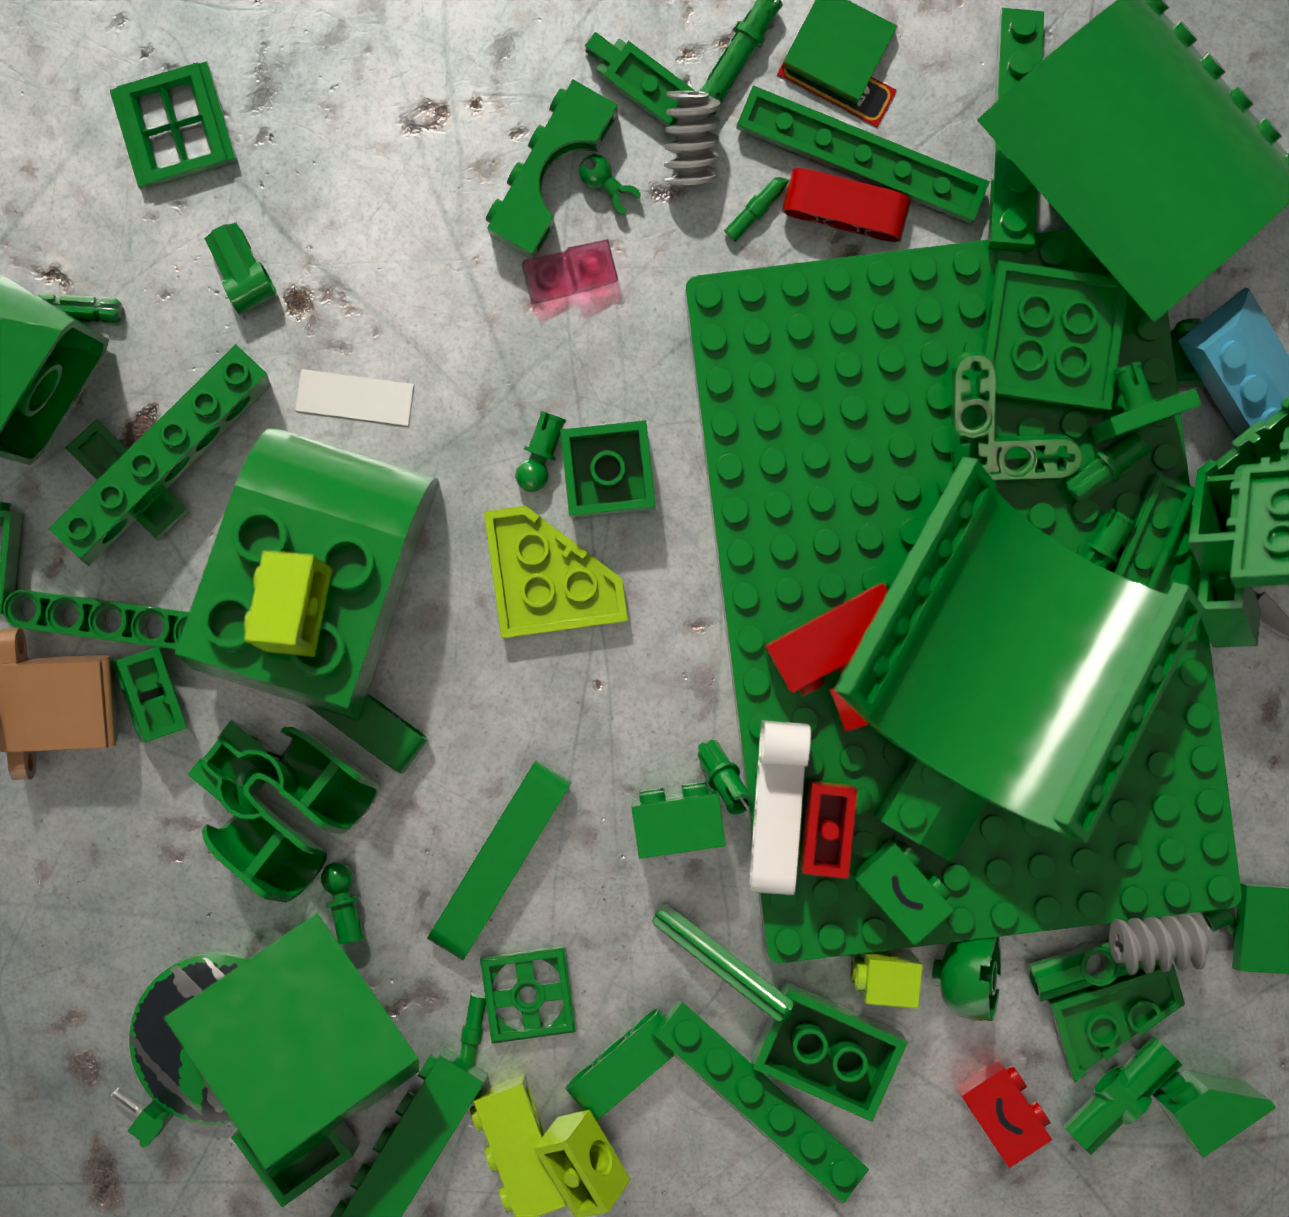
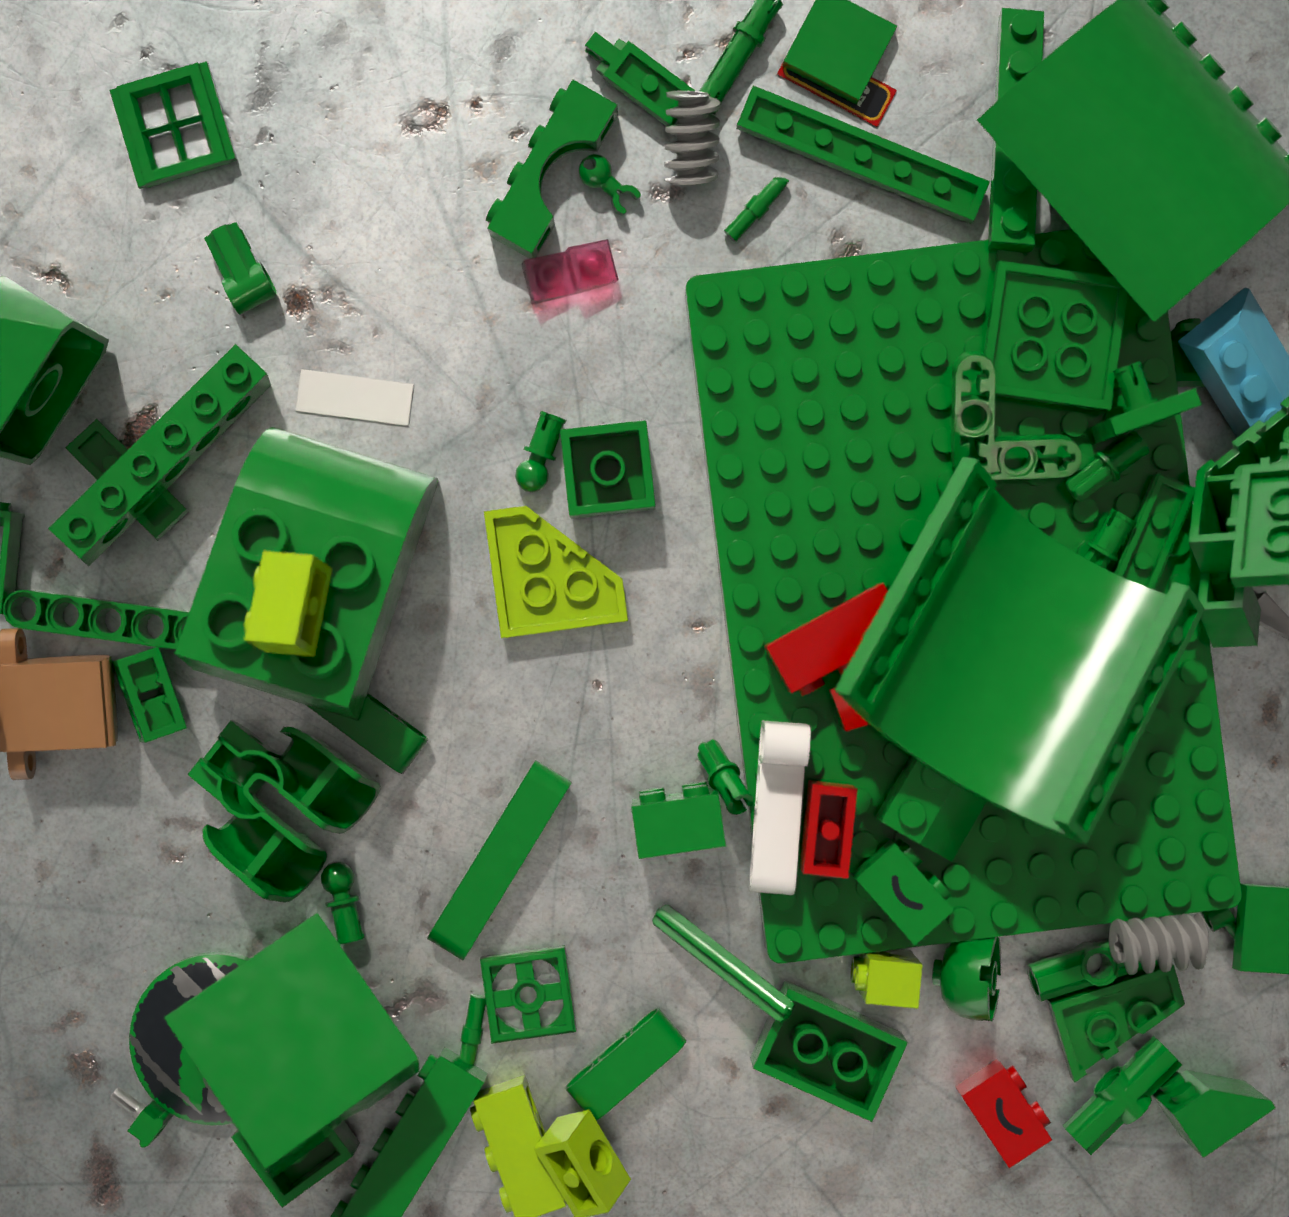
green axle [38,293,122,323] -> none
green plate [651,1001,869,1204] -> none
red beam [782,168,912,242] -> none

